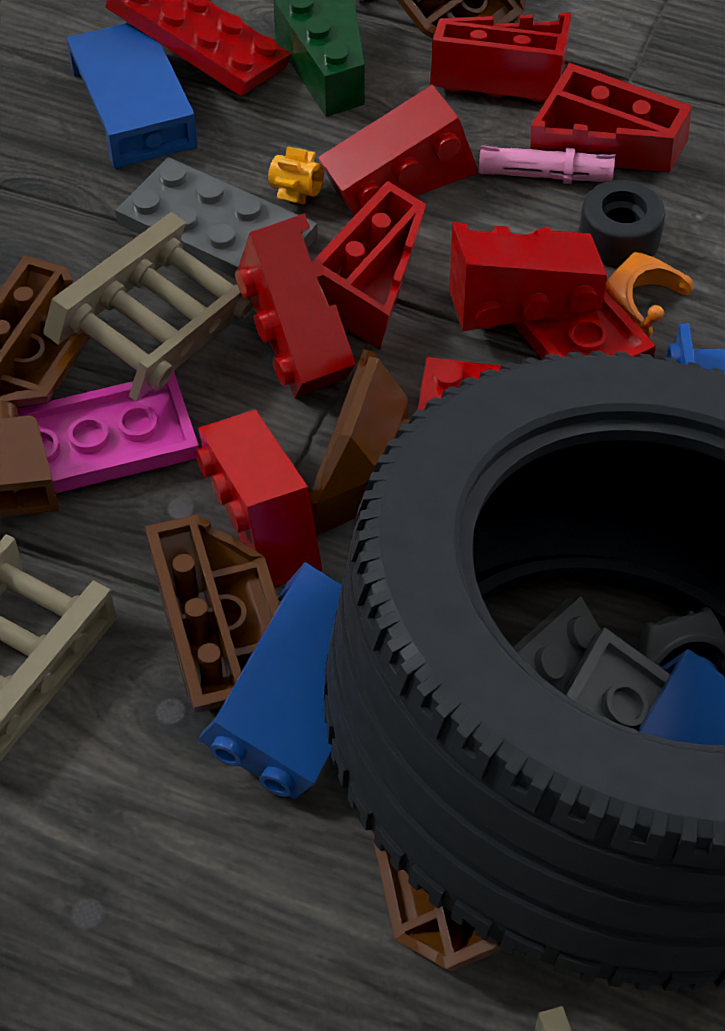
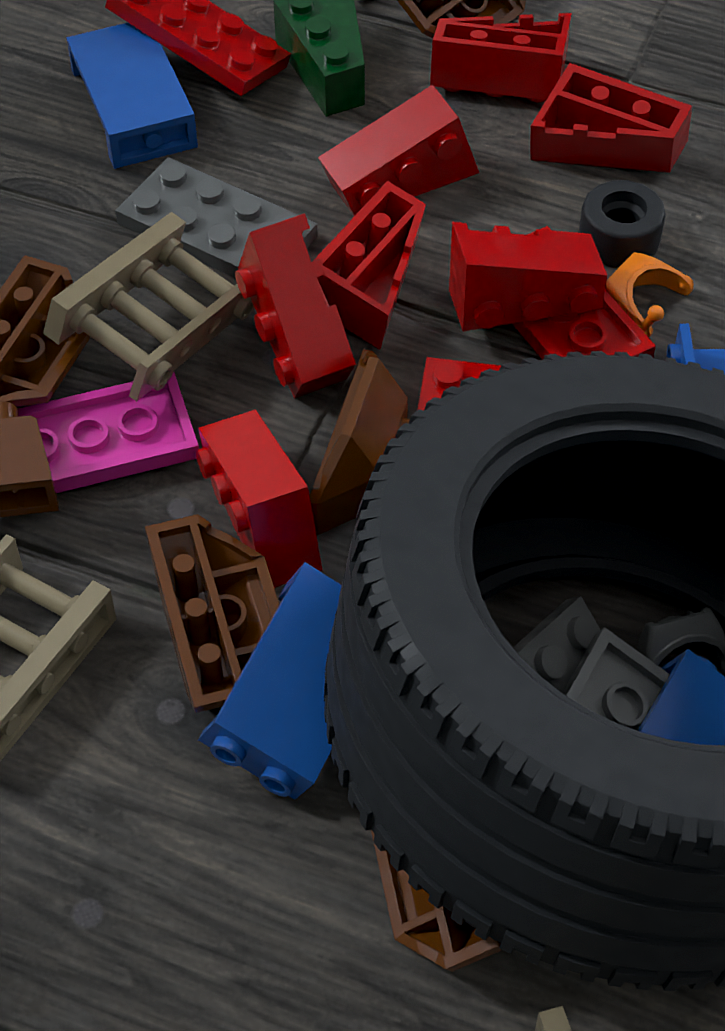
light orange gear [268,146,324,205] -> none
bright pink pin [479,145,615,184] -> none

